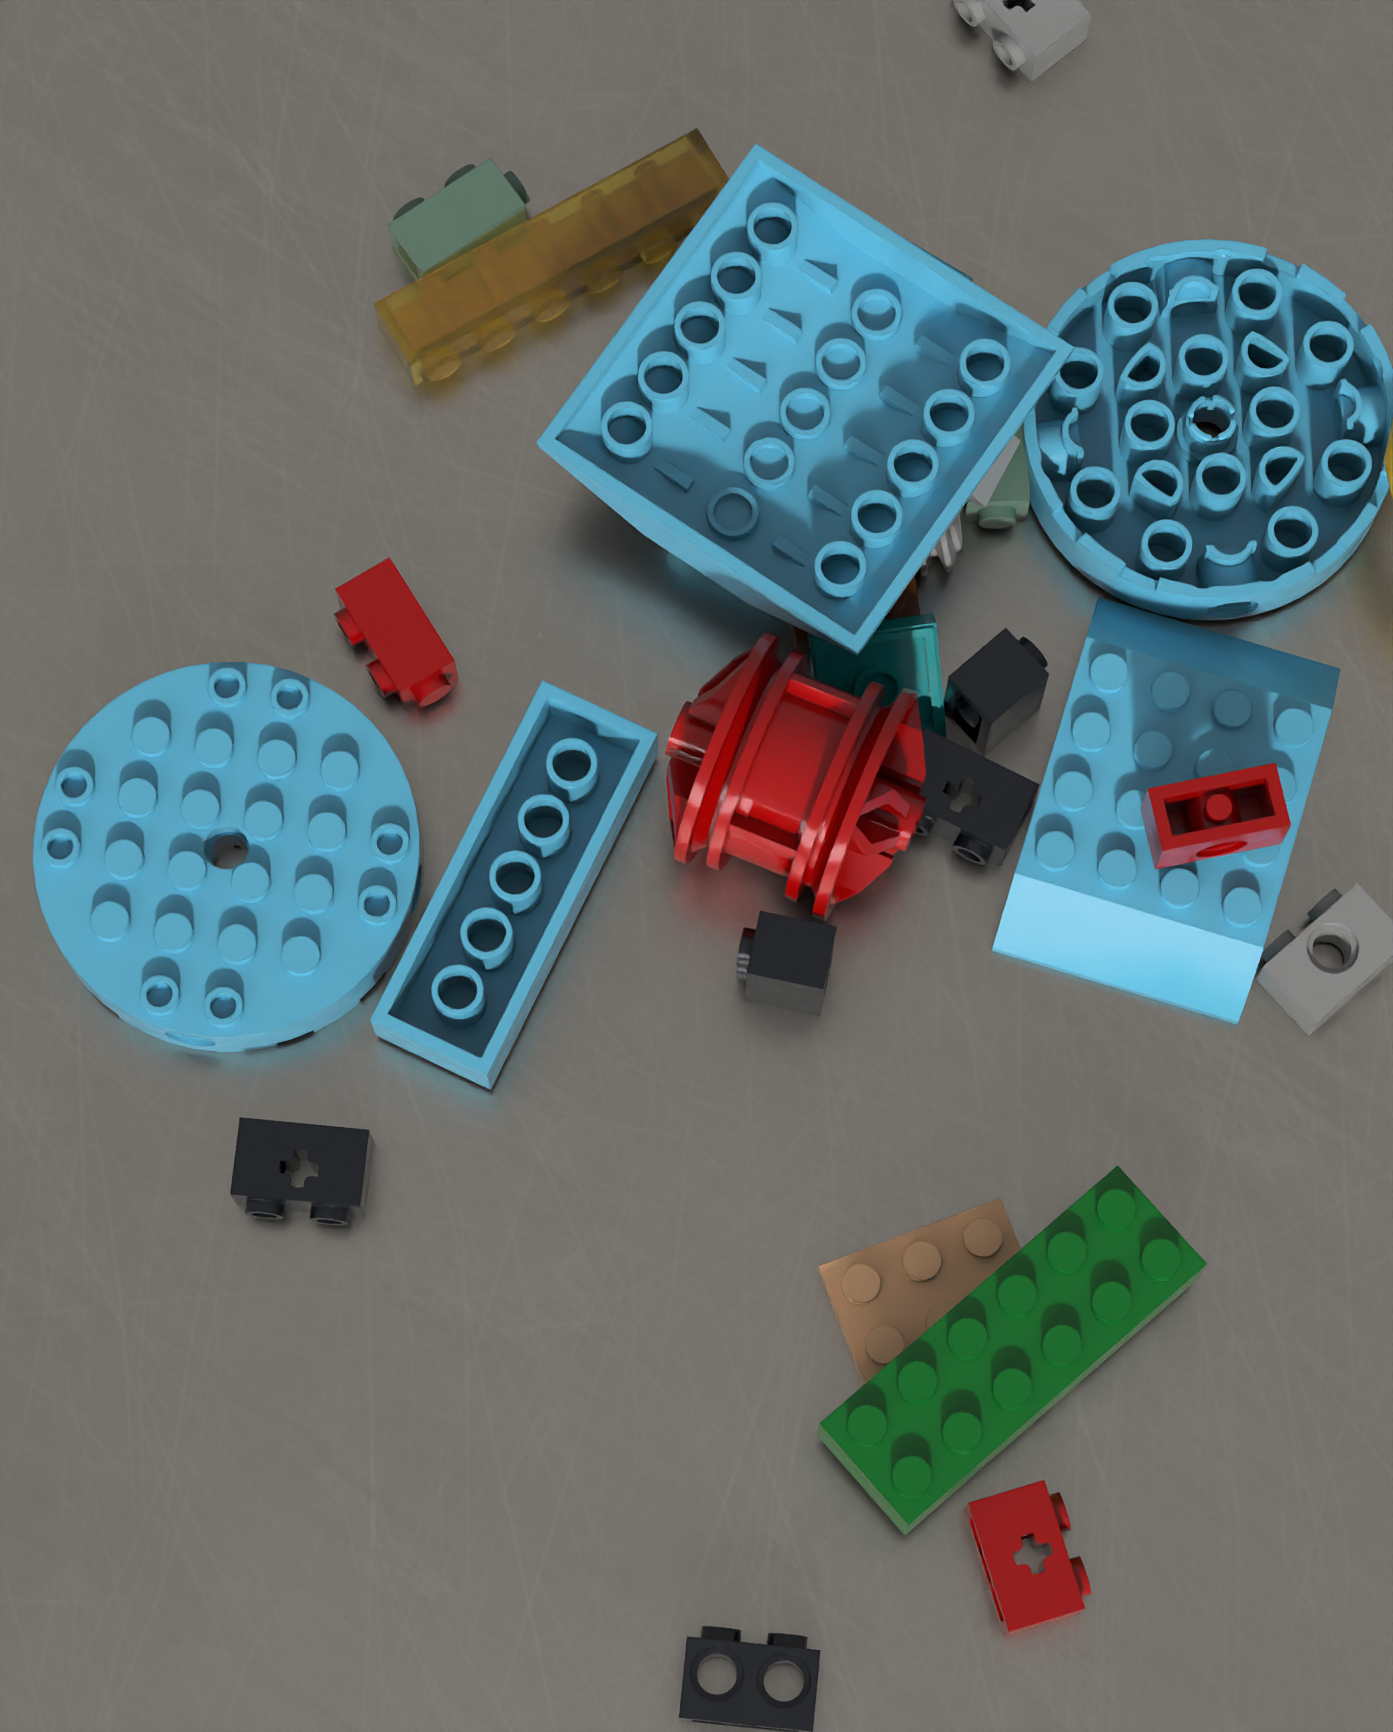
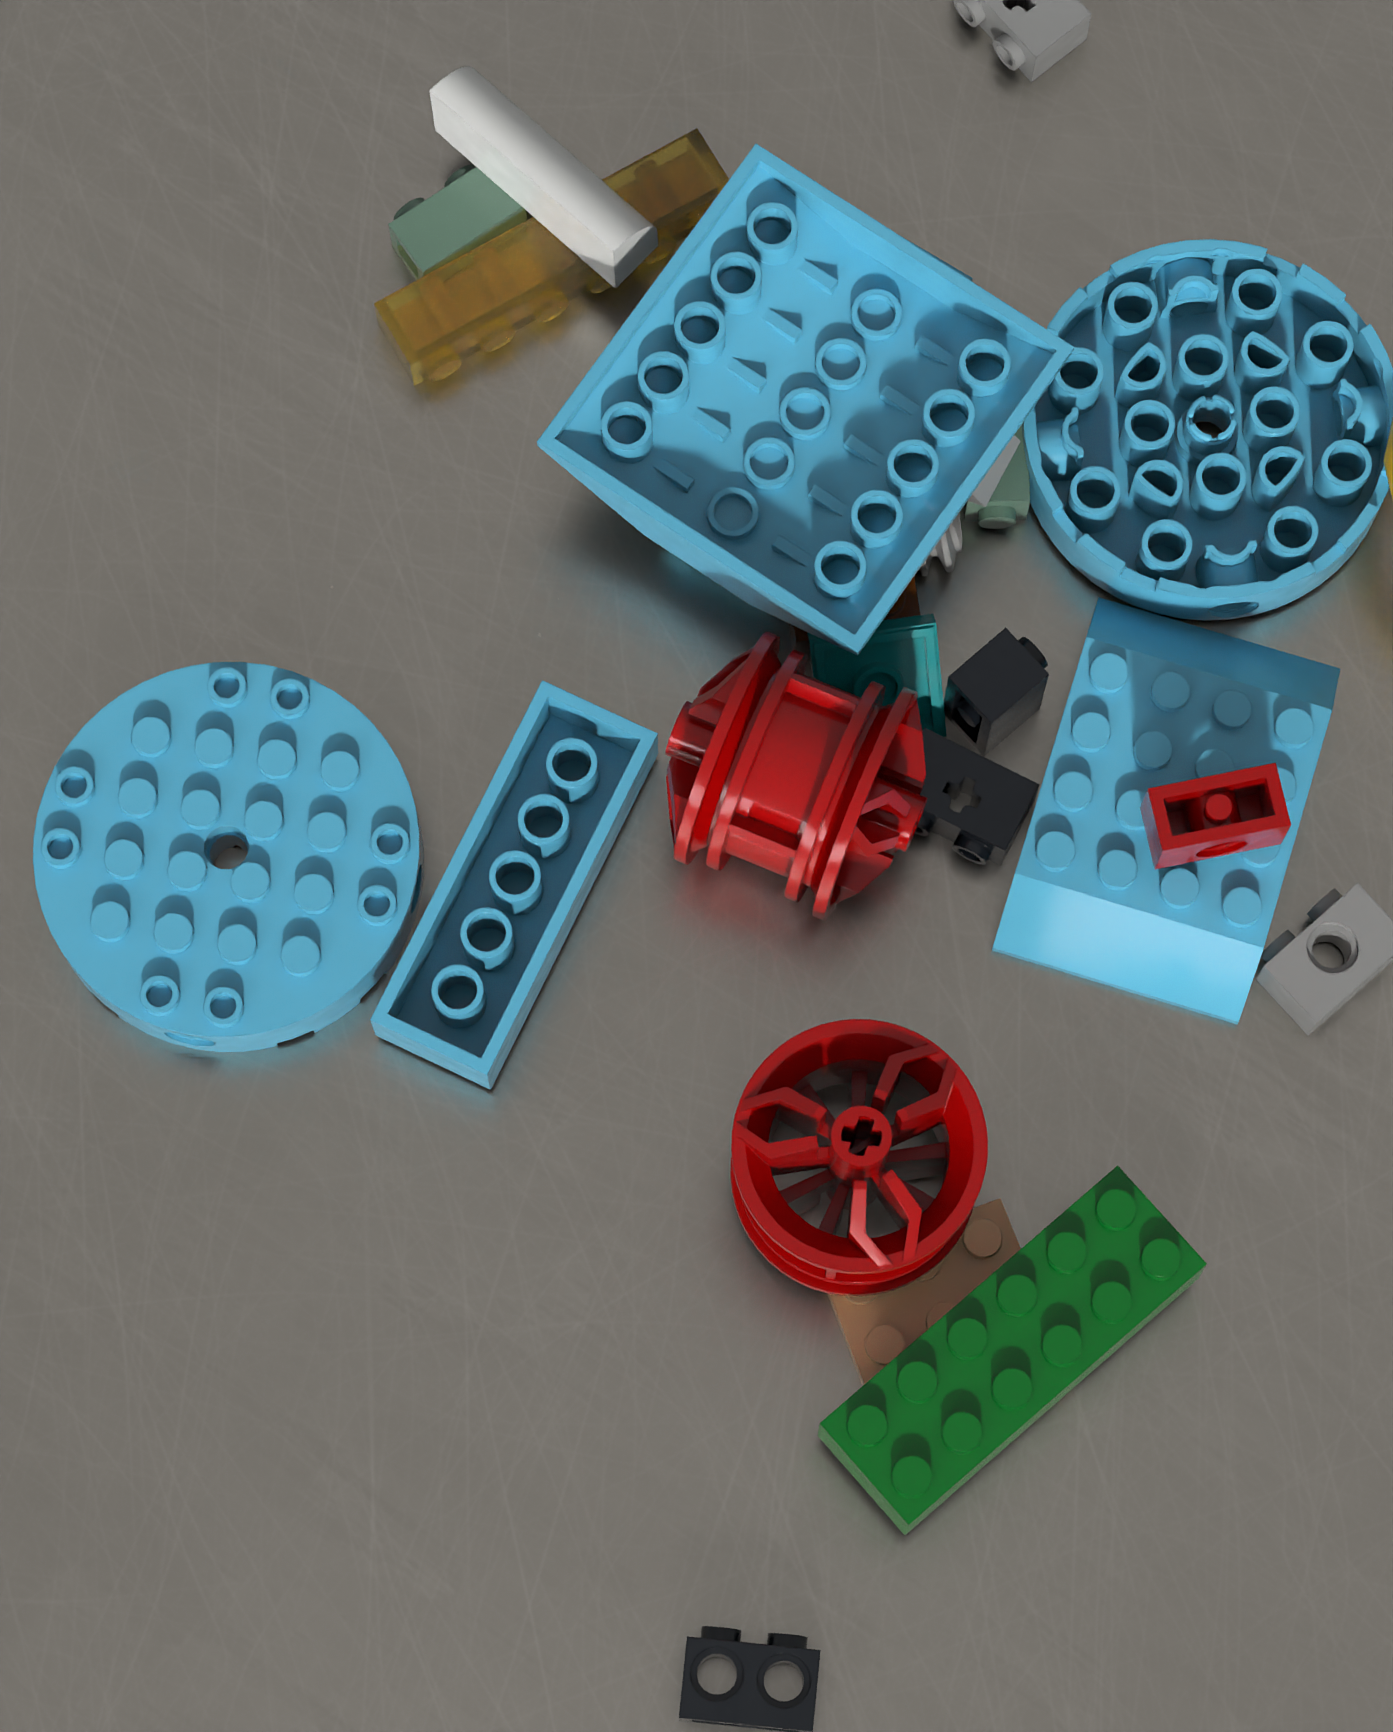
black brick [230,1117,374,1225] -> none
red brick [333,557,458,710] -> none
black brick [736,911,837,1016] -> none
red brick [965,1480,1091,1636] -> none
none -> white brick [429,66,658,289]
none -> red wheel [730,1019,988,1296]

